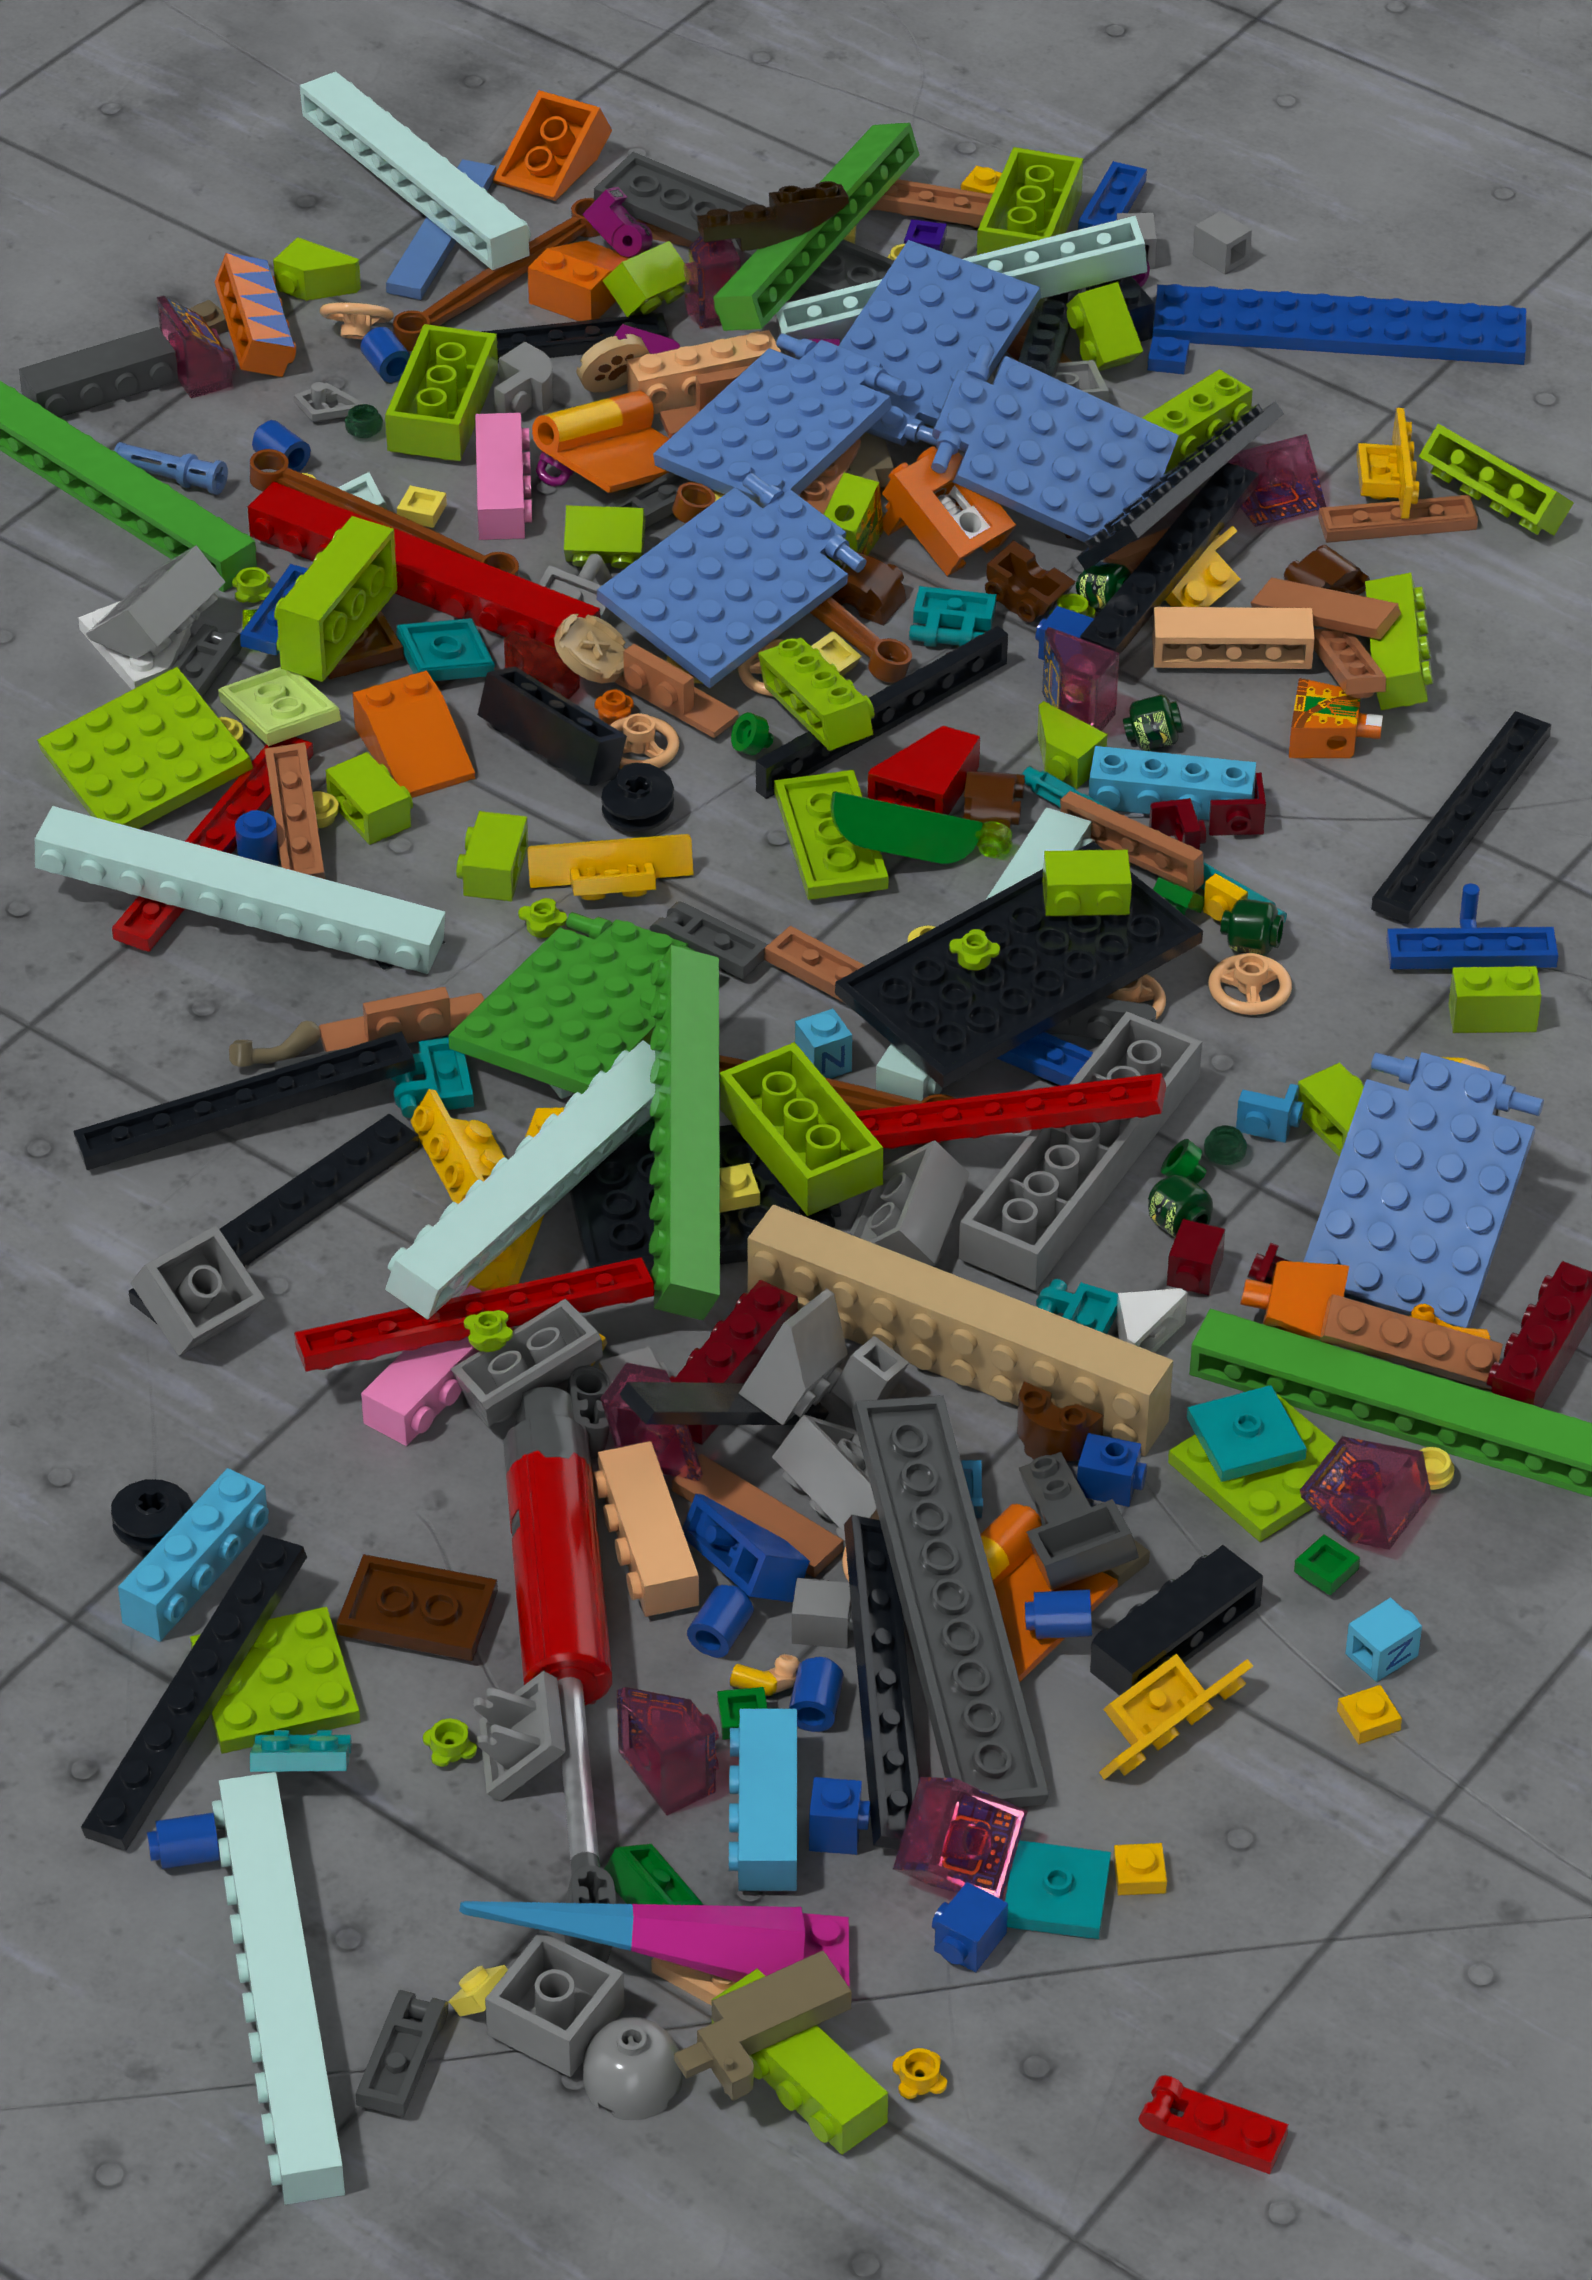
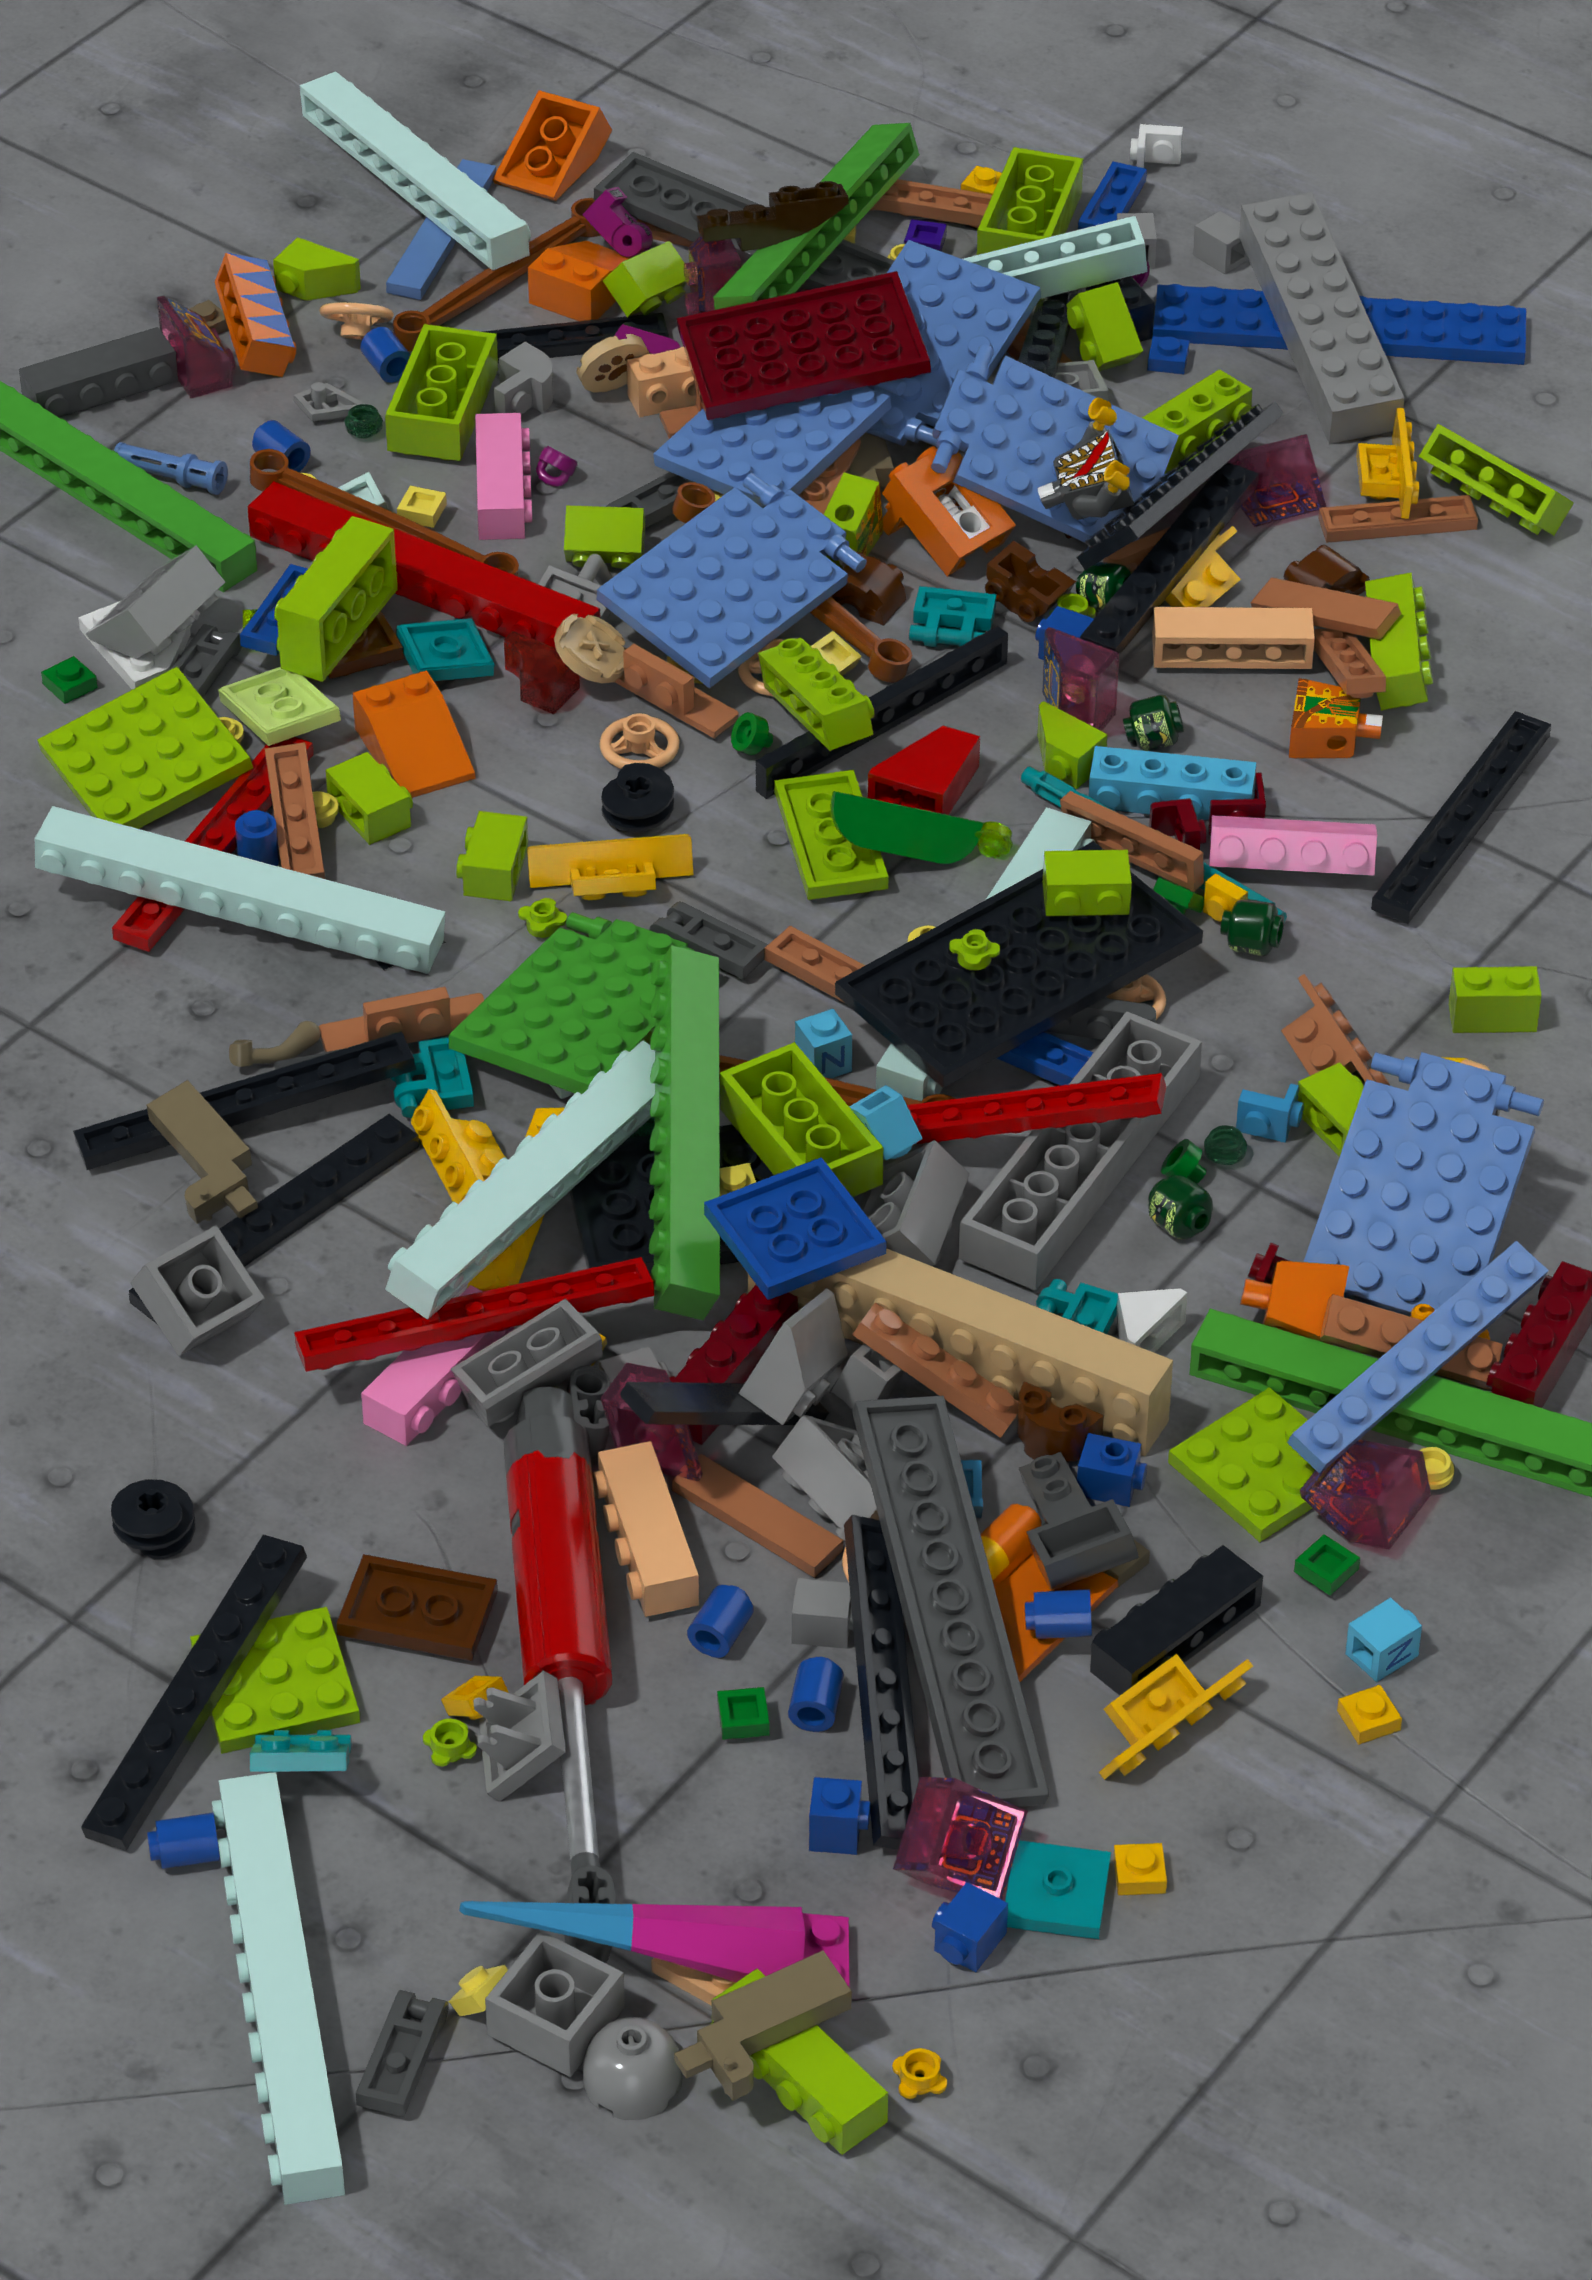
medium azure brick [118,1468,269,1642] -> none
lime plate [232,567,272,603] -> none
lime plate [464,1310,513,1352] -> none
black brick [477,666,627,786] -> none
orange door [532,390,669,493] -> none
orange plate [594,690,634,725] -> none
green slope [604,1844,703,1905] -> none
clear pink slope [617,1687,719,1816] -> none
blue slope [682,1494,810,1602] -> none
medium azure brick [729,1709,797,1891] -> none
arm [730,1654,800,1696] -> none
reddish brown cylinder [963,771,1025,841] -> none
red plate [1138,2075,1289,2174] -> none
dark red brick [1167,1219,1225,1296] -> none
teal plate [1187,1385,1307,1482] -> none
light nougat piece [1208,953,1292,1015] -> none
blue plate [1386,883,1558,969] -> none
none -> green plate [41,656,98,704]
none -> dark tan piece [146,1080,258,1224]
none -> yellow plate [441,1676,509,1720]
none -> dark red plate [676,271,931,420]
none -> blue plate [704,1157,887,1300]
none -> medium azure brick [849,1085,923,1160]
none -> nougat plate [852,1302,1018,1438]
none -> torso [1038,397,1134,520]
none -> white bracket [1130,124,1183,168]
none -> bright pink brick [1209,815,1377,876]
none -> light grey brick [1239,192,1405,444]
none -> nougat bracket [1281,974,1390,1086]
none -> medium blue plate [1287,1241,1549,1474]

